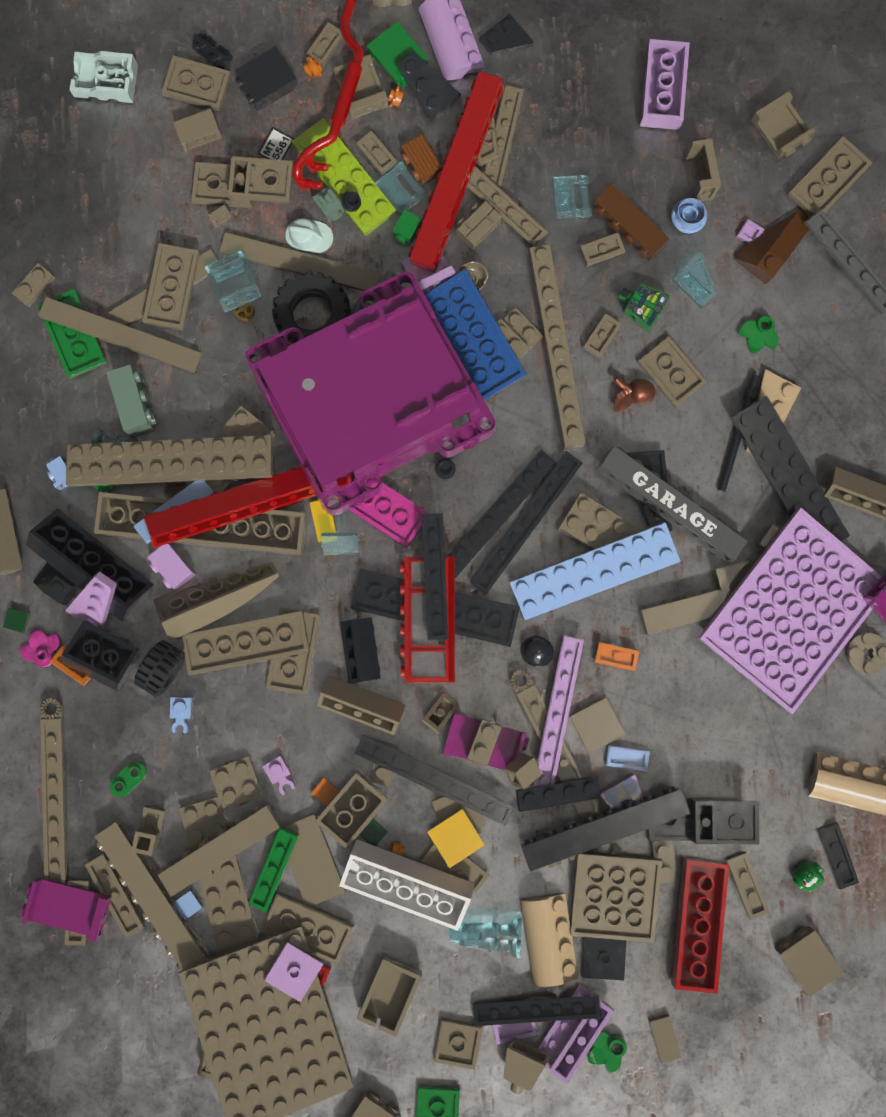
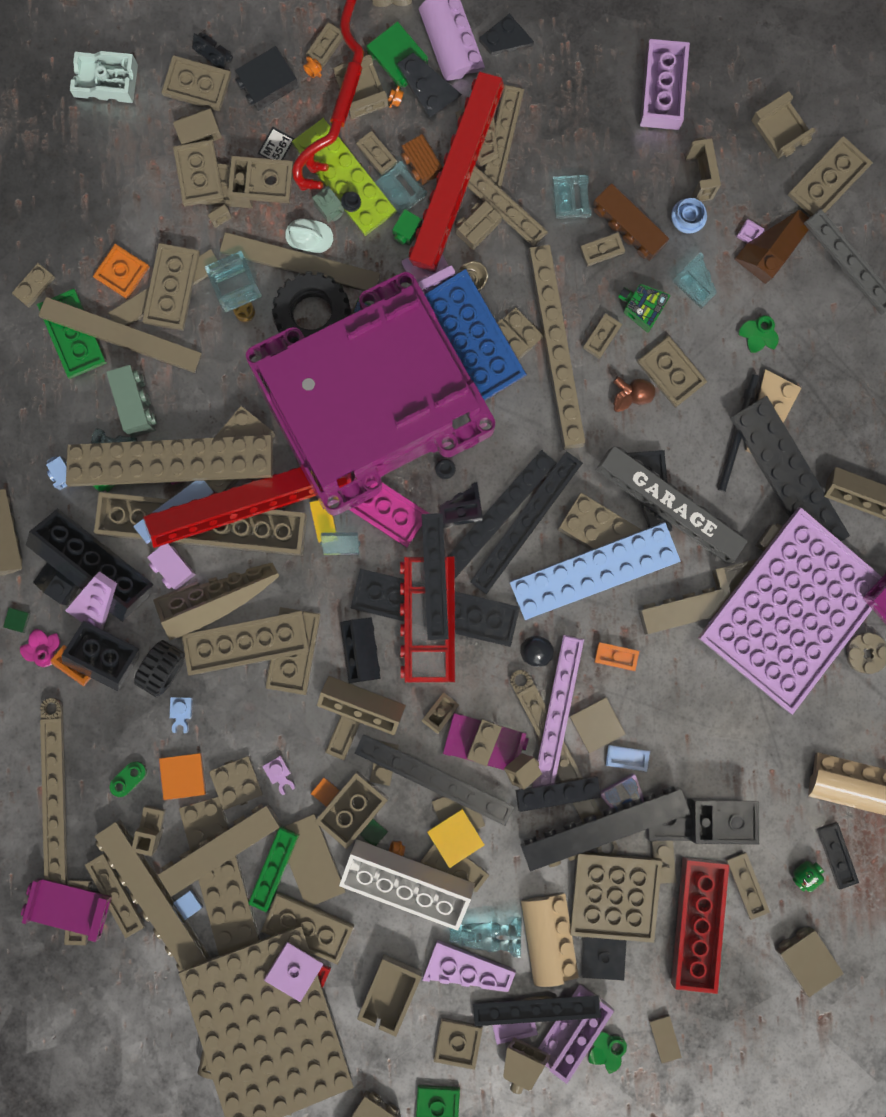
none -> orange tile [93,244,150,300]
none -> orange tile [159,753,206,800]
none -> dark tan tile [173,139,224,207]
none -> dark tan tile [325,715,360,760]
none -> lavender wing [422,940,516,992]
none -> black wing [440,482,484,528]

